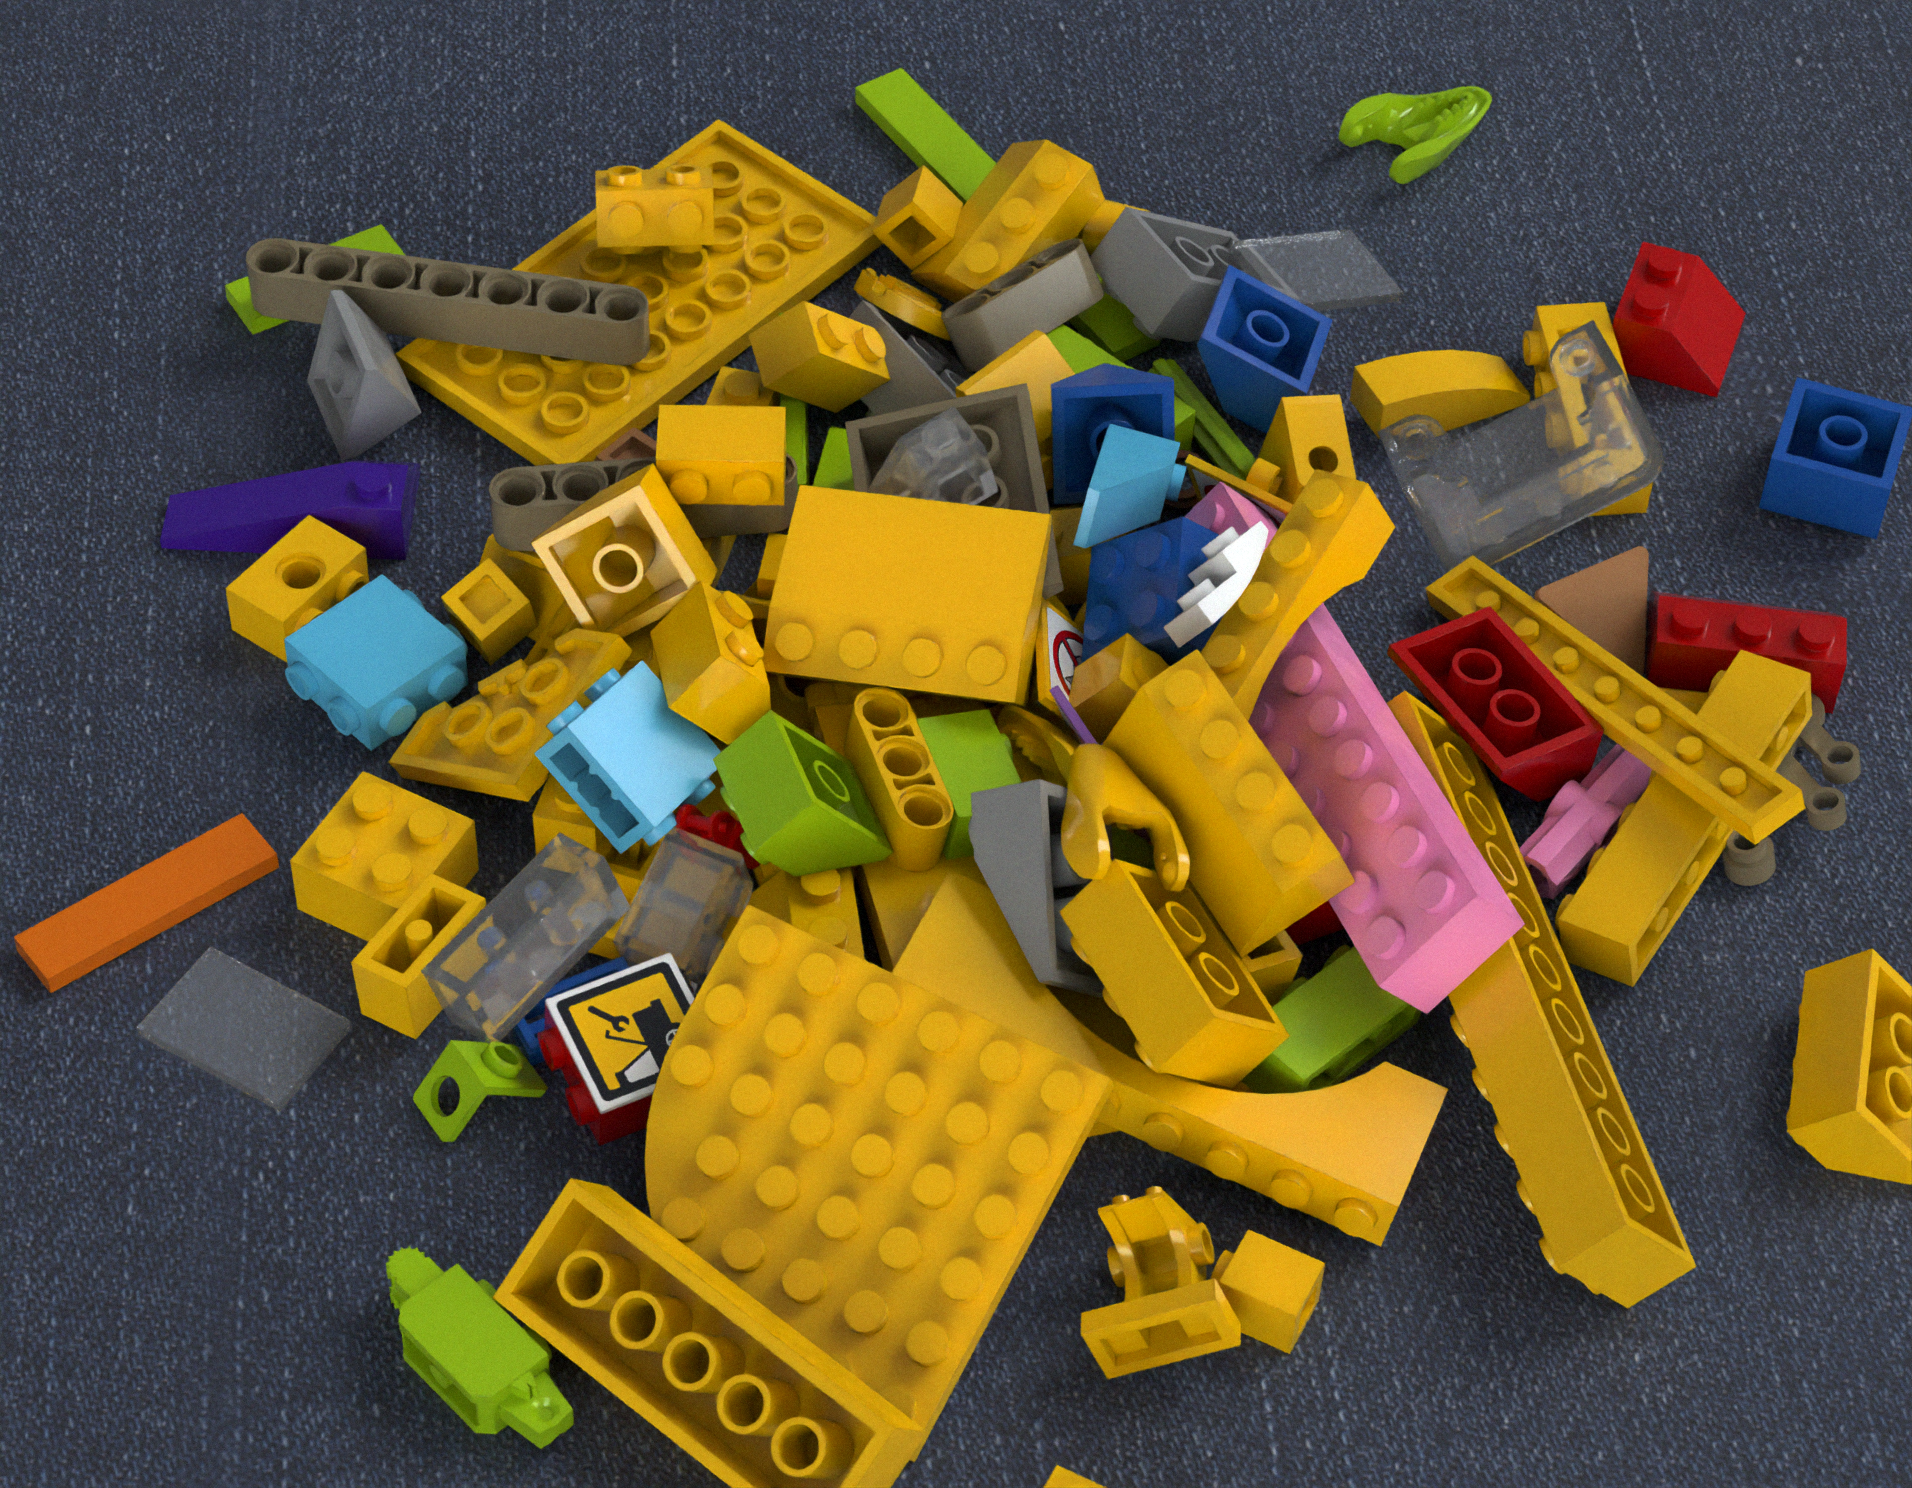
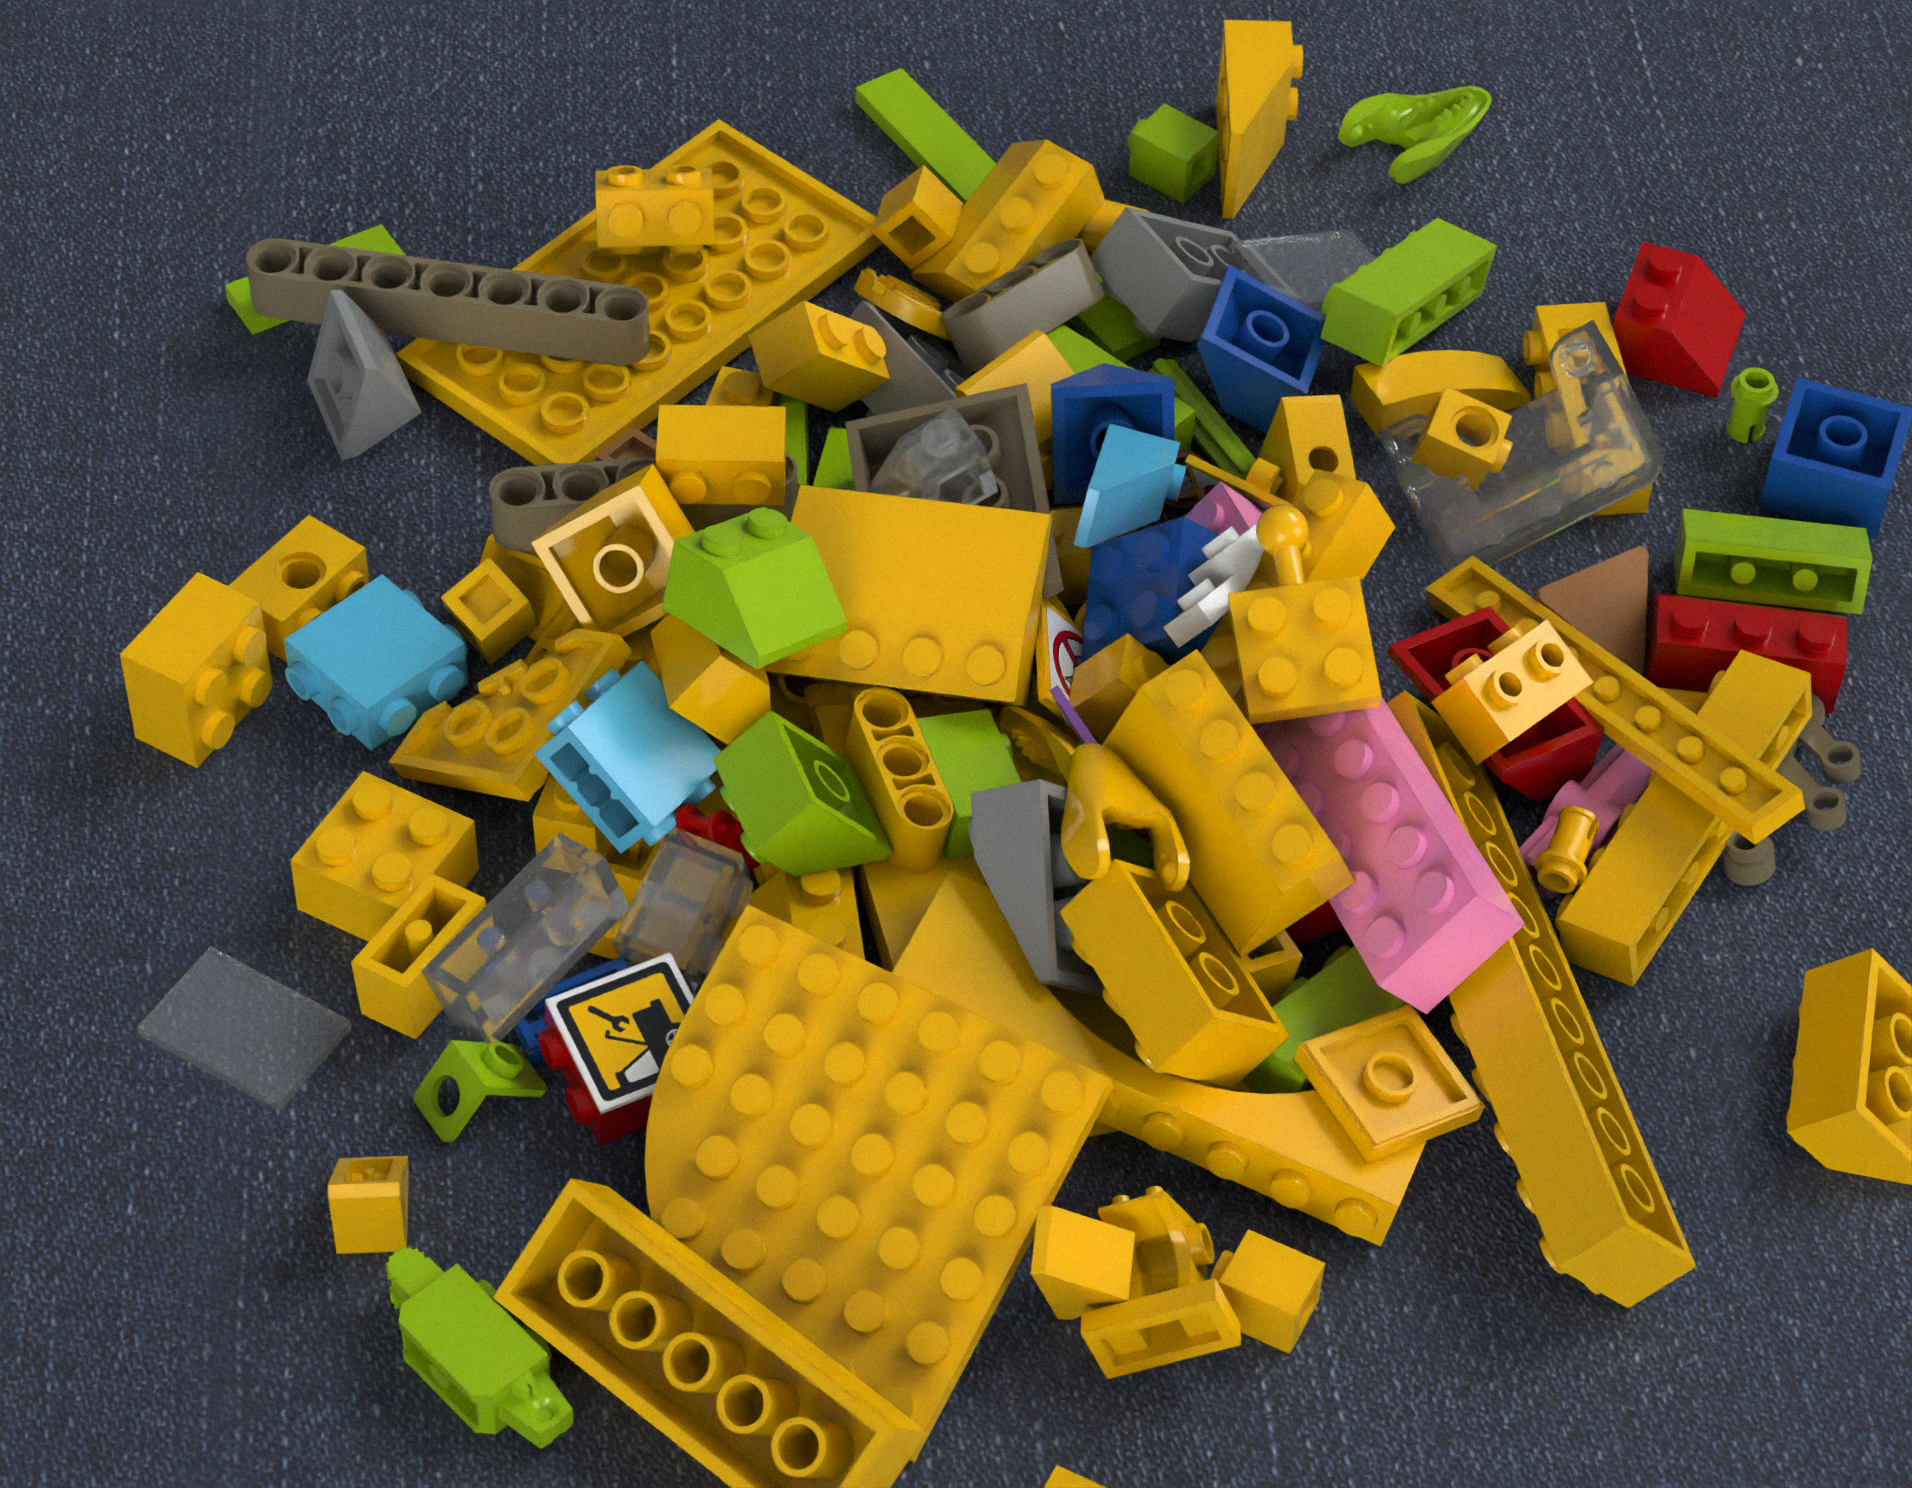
orange tile [14,813,279,993] -> none
dark purple wedge [160,460,421,560] -> none
none -> yellow brick [120,572,273,768]
none -> yellow slope [328,1156,409,1254]
none -> lime slope [662,507,848,669]
none -> yellow slope [1031,1205,1135,1320]
none -> lime brick [1127,103,1220,204]
none -> yellow slope [1215,20,1303,219]
none -> yellow plate [1227,504,1382,725]
none -> yellow tile [1293,1004,1485,1163]
none -> lime brick [1320,218,1498,367]
none -> yellow brick [1410,386,1513,491]
none -> yellow brick [1431,619,1593,765]
none -> yellow pin [1535,806,1600,893]
none -> lime brick [1673,508,1873,615]
none -> lime pin [1726,367,1779,444]

